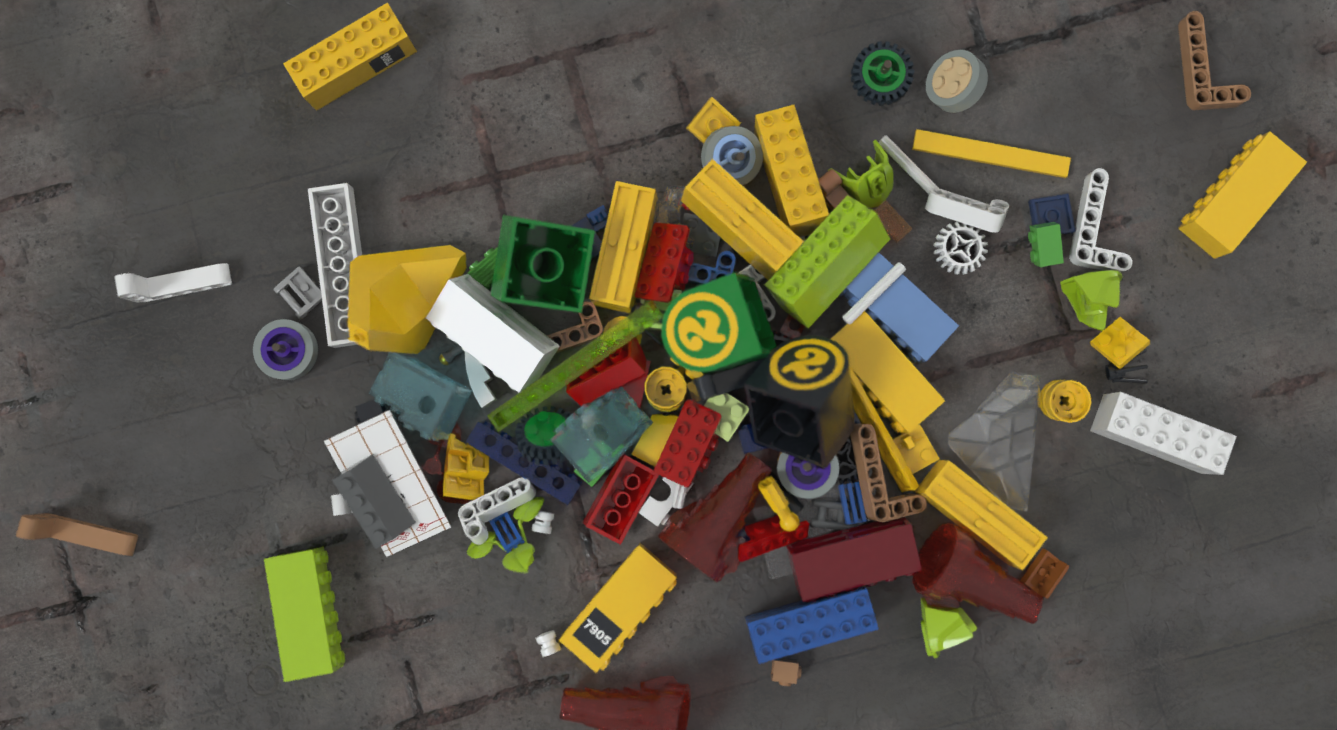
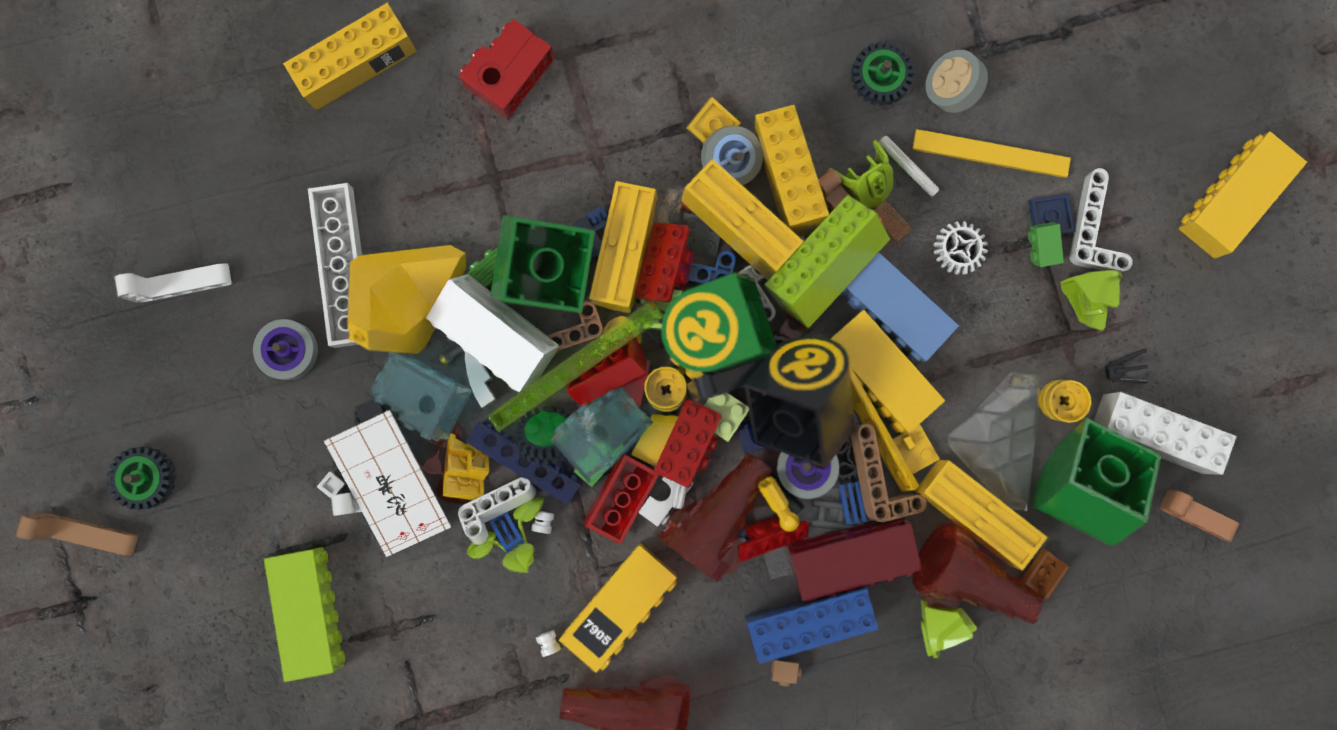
light grey plate [274,266,322,320] -> none
dark grey slope [332,454,415,549] -> none
white axle [843,262,906,324] -> none
white beam [925,188,1009,233] -> none
yellow hinge [1090,317,1150,369] -> none
medium nougat beam [1178,11,1251,110] -> none
none -> wheel [106,447,176,510]
none -> white plate [317,471,347,498]
none -> red piece [459,19,555,120]
none -> green brick [1032,418,1161,546]
none -> nougat beam [1159,490,1240,542]

